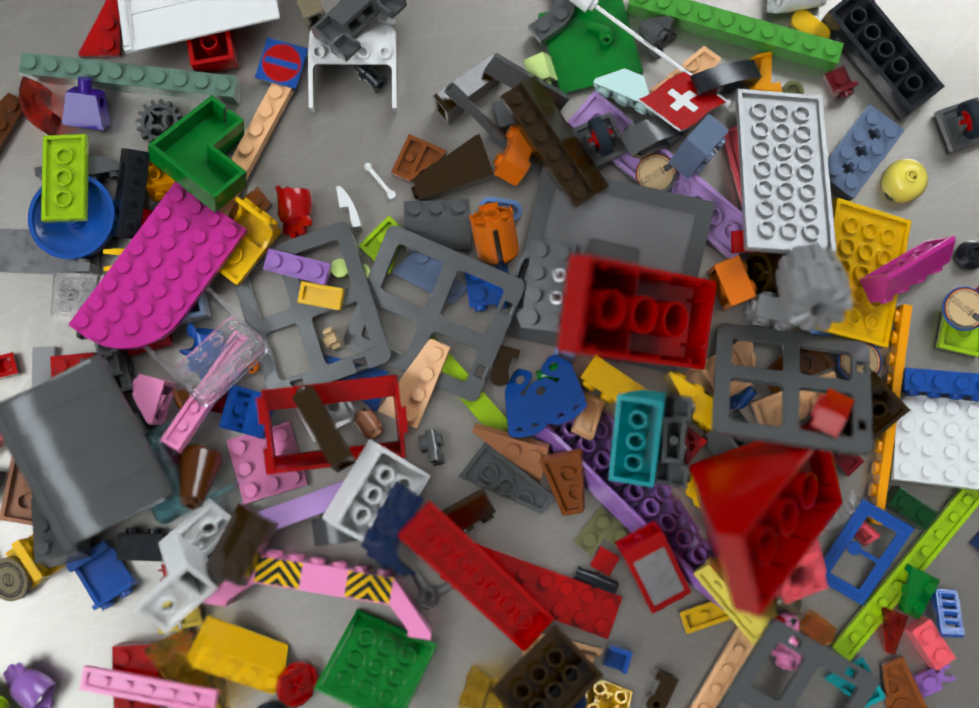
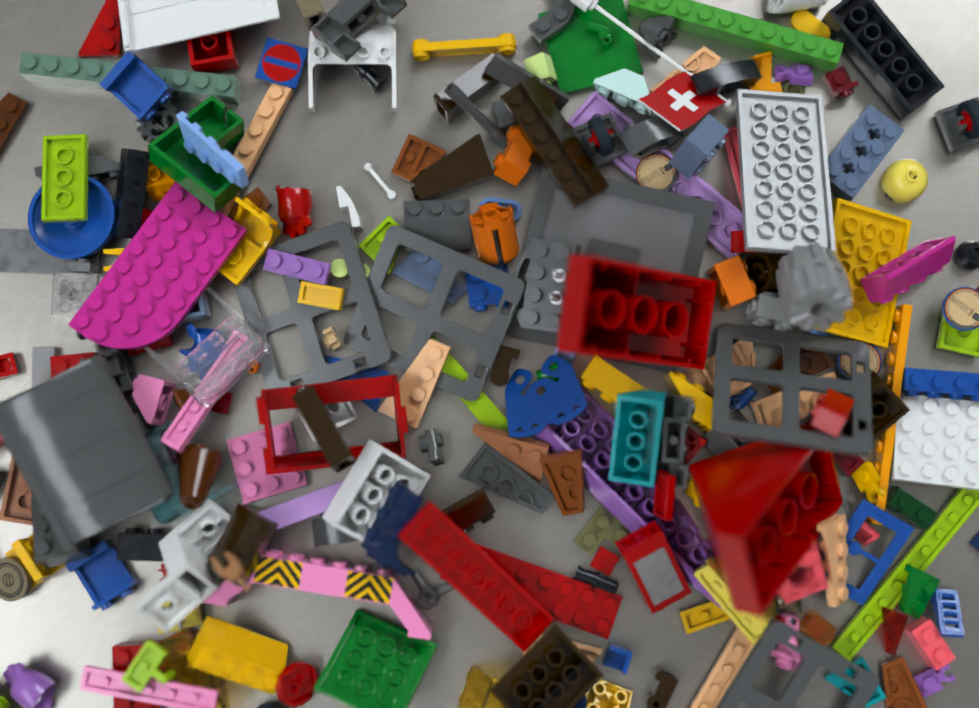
clear red brick [19,76,62,136] -> none
torso [62,76,111,131] -> none
blue bracket [219,384,274,439] -> none
nougat brick [353,408,385,441] -> none
light nougat tile [571,392,605,441] -> none
none -> blue panel [99,51,174,123]
none -> lime plate [121,639,176,693]
none -> light blue wing [176,111,249,188]
none -> medium nougat hand [210,551,251,593]
none -> yellow piece [412,33,517,61]
none -> red plate [653,470,676,521]
none -> medium lavender plate [774,64,814,86]
none -> light nougat wing [817,513,849,607]
none -> yellow plate [851,461,886,504]

